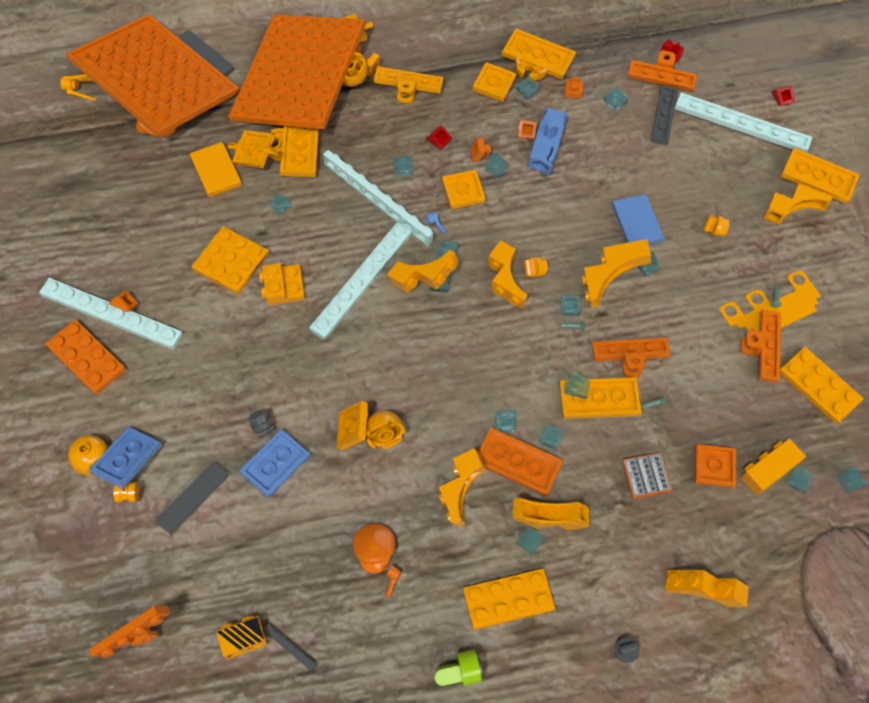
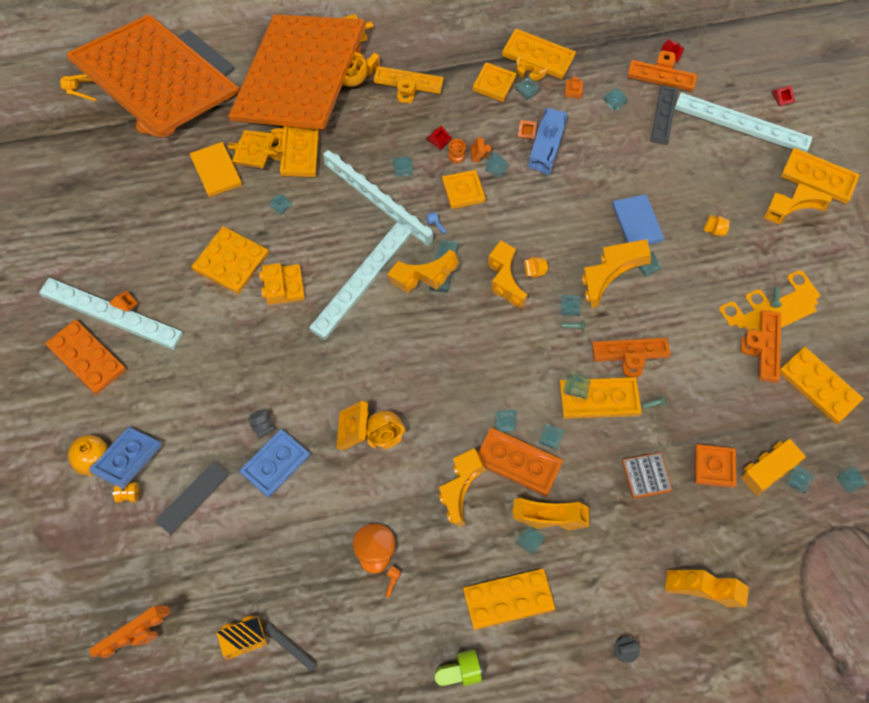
none -> orange wheel [448,139,466,164]

